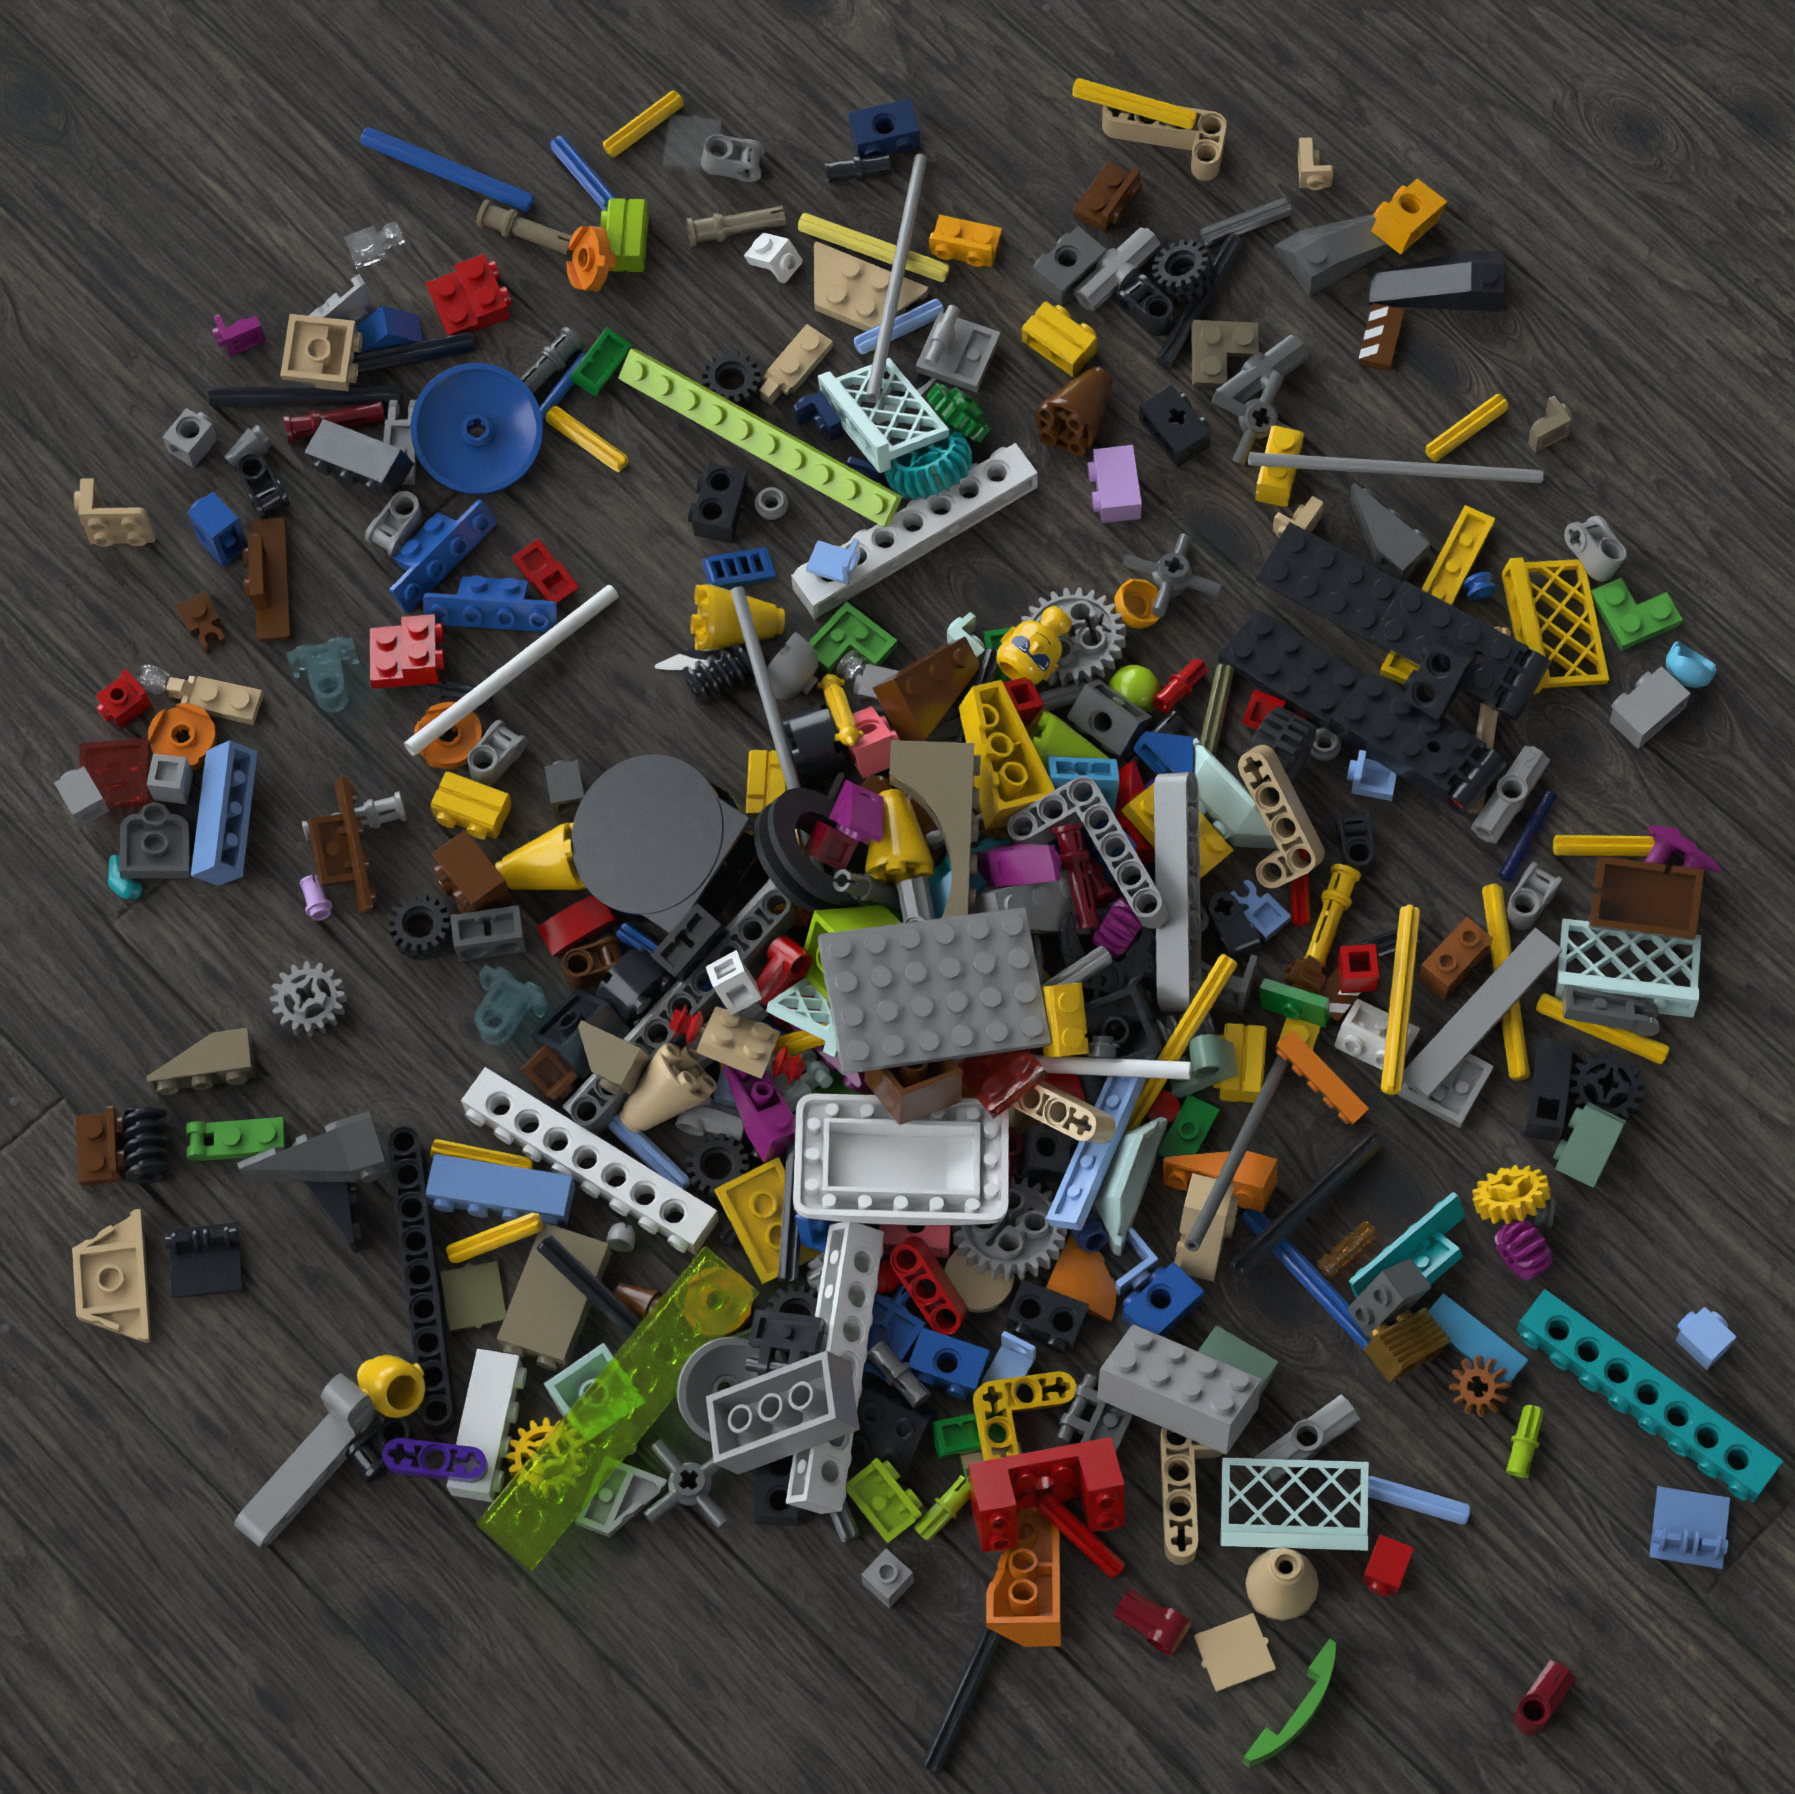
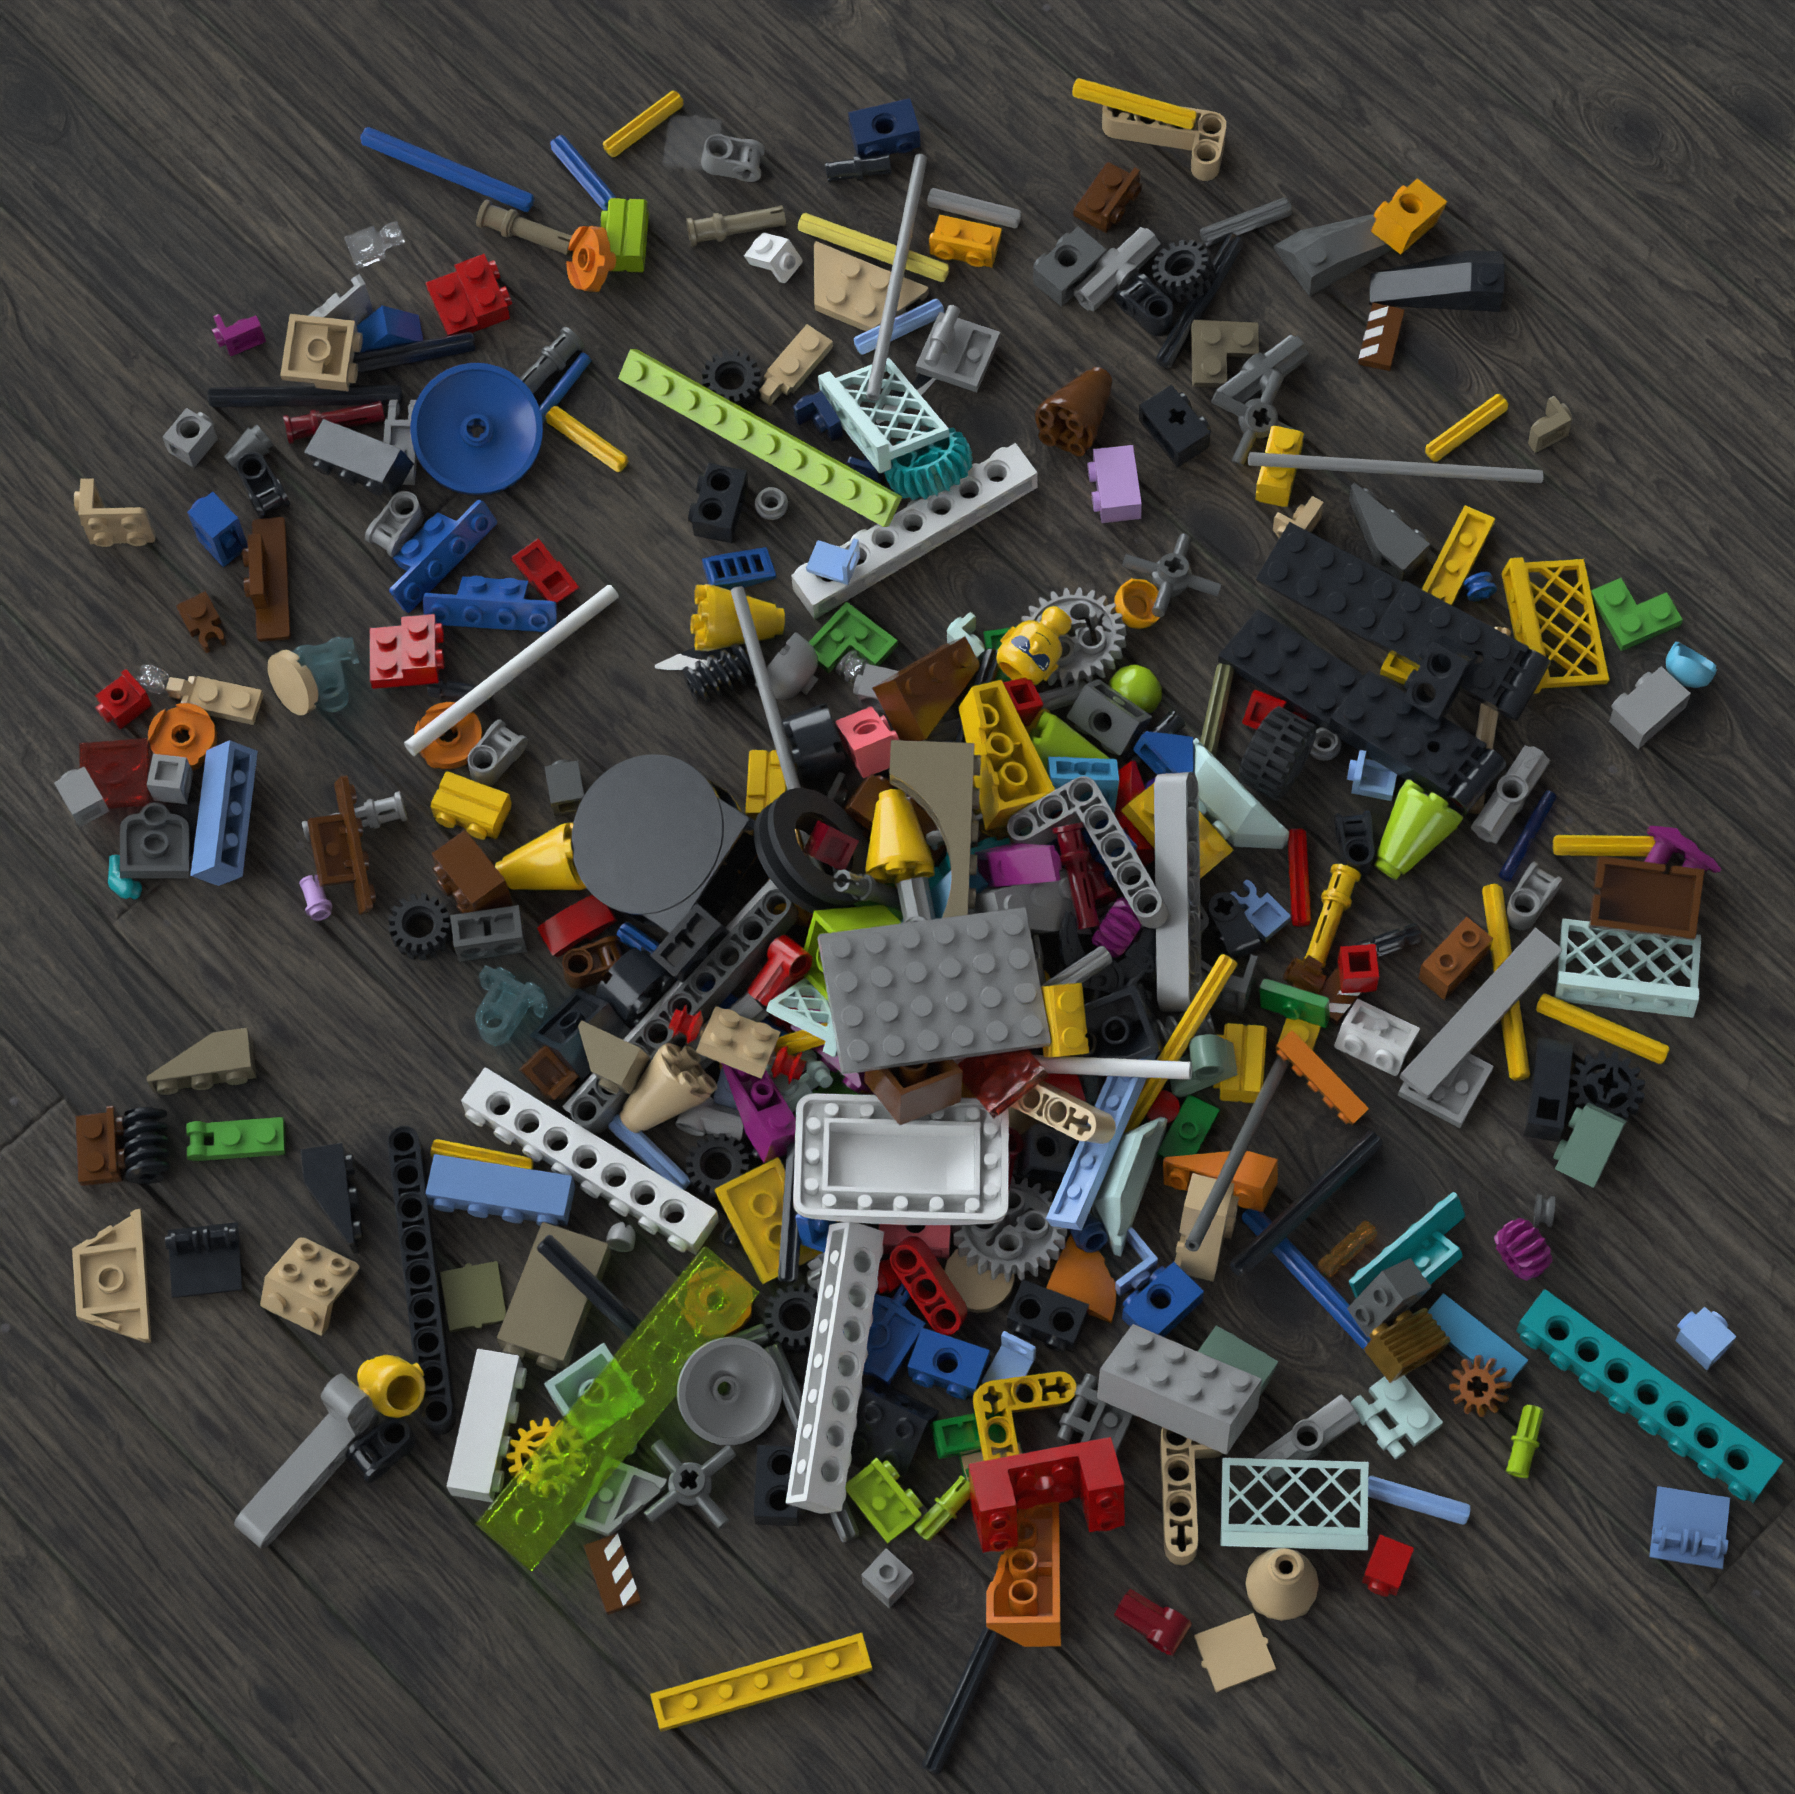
dark grey wedge [237,1111,390,1183] -> none
light grey gear [270,961,347,1037] -> none
dark purple beam [382,1438,488,1483] -> none
yellow axle [446,1213,544,1263] -> none
green plate [569,327,633,397] -> none
reddish brown cone [614,1283,668,1324] -> none
white brick [706,950,762,1015] -> none
light grey brick [706,1350,859,1474] -> none
black plate [745,1310,826,1376] -> none
yellow wheel [817,673,863,747] -> none
magenta slope [829,780,883,845] -> none
flat silver pin [867,1341,931,1409] -> none
green gear [926,383,991,442] -> none
yellow brick [1022,301,1098,377] -> none
red axle [1036,1493,1125,1578] -> none
dark grey plate [1088,1036,1120,1058] -> none
red axle [1153,659,1208,714] -> none
tan beam [1238,745,1325,888] -> none
bright green slope [1243,1639,1336,1768] -> none
tan bracket [1298,138,1333,190] -> none
yellow axle [1381,905,1420,1096] -> none
yellow gear [1472,1165,1551,1224] -> none
dark red piece [1514,1660,1577,1735] -> none
dark grey hinge [1562,985,1660,1037] -> none
light grey piece [1564,516,1627,582] -> none
none -> tan bracket [260,1238,359,1336]
none -> tan tile [268,650,319,715]
none -> reddish brown tile [583,1533,642,1615]
none -> yellow plate [650,1633,872,1732]
none -> light grey axle [927,188,1021,228]
none -> light aqua plate [1350,1375,1443,1460]
none -> lime cone [1374,779,1463,880]

